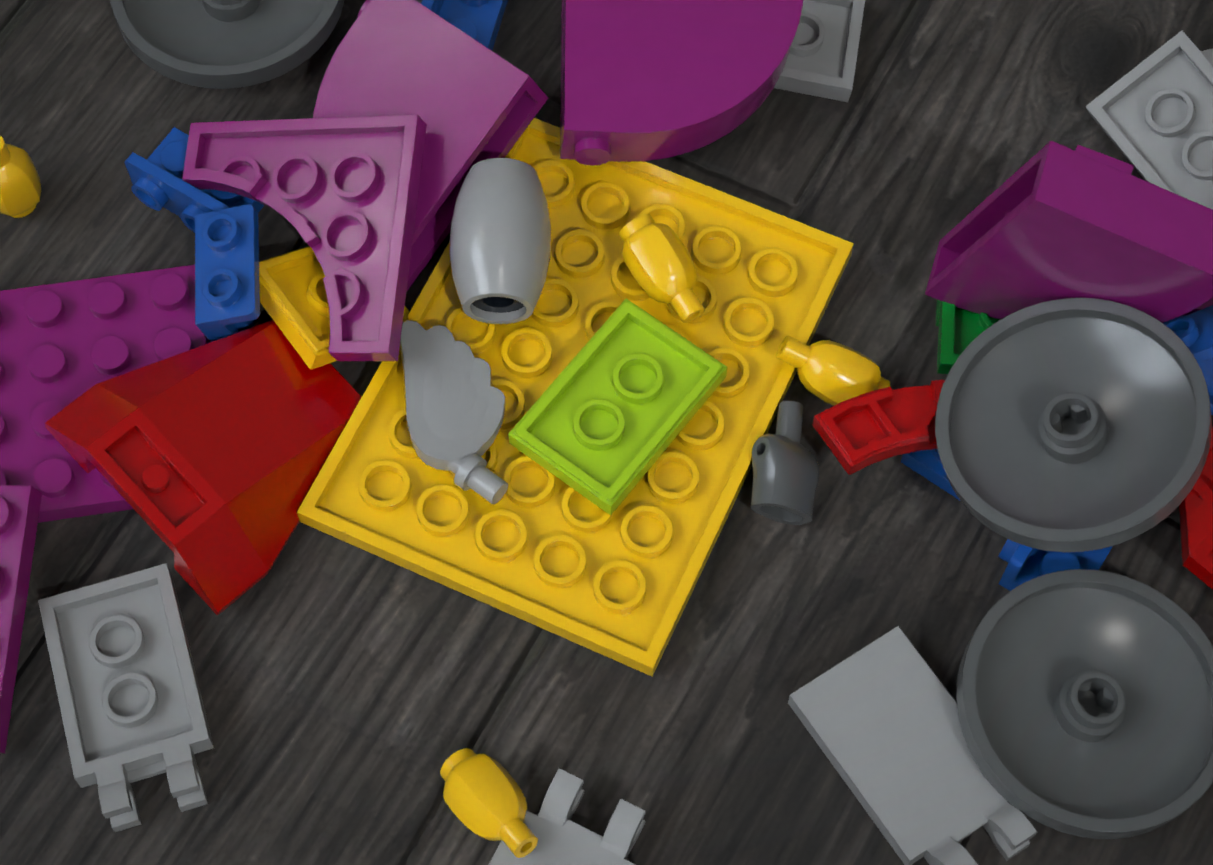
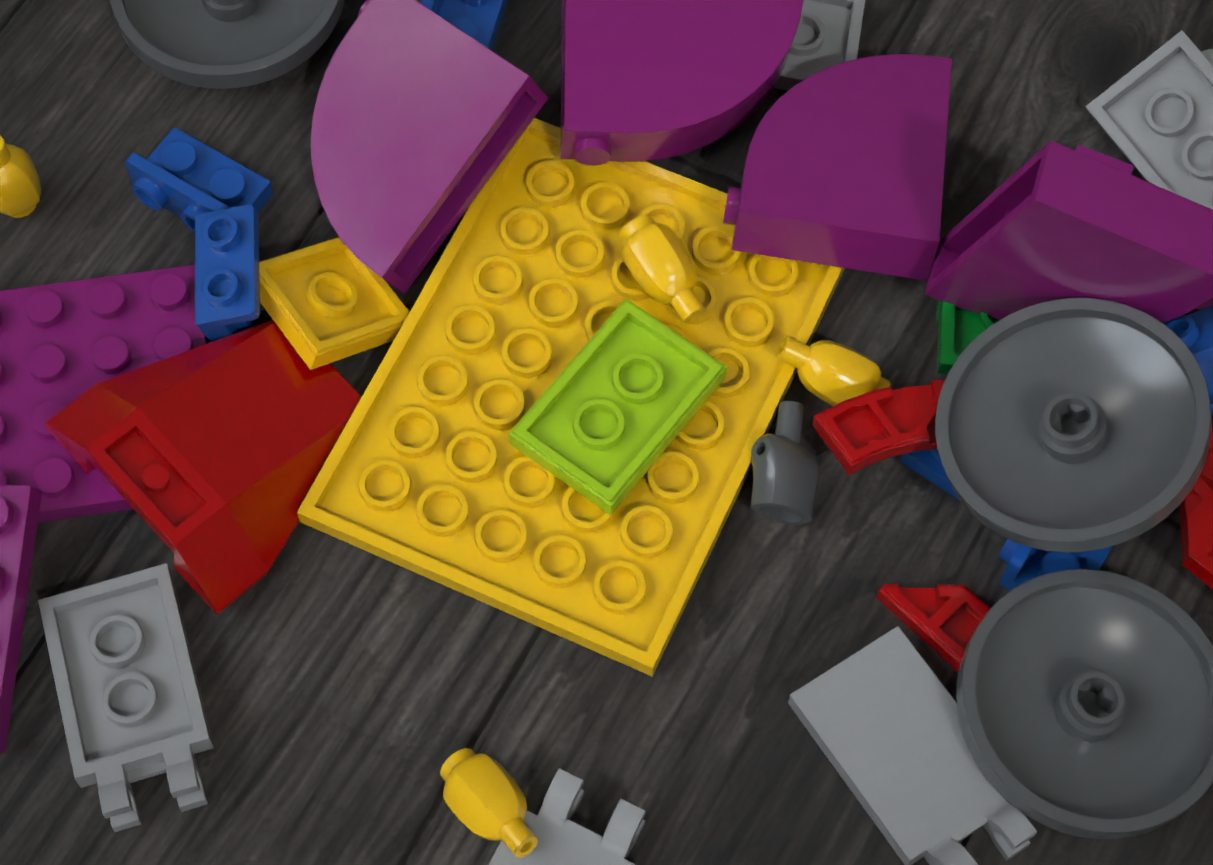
magenta plate [182,114,427,361] -> none
light grey animal [400,320,508,504] -> none
light grey piece [450,158,551,324] -> none
none -> magenta brick [723,54,952,281]
none -> red tile [876,584,991,673]

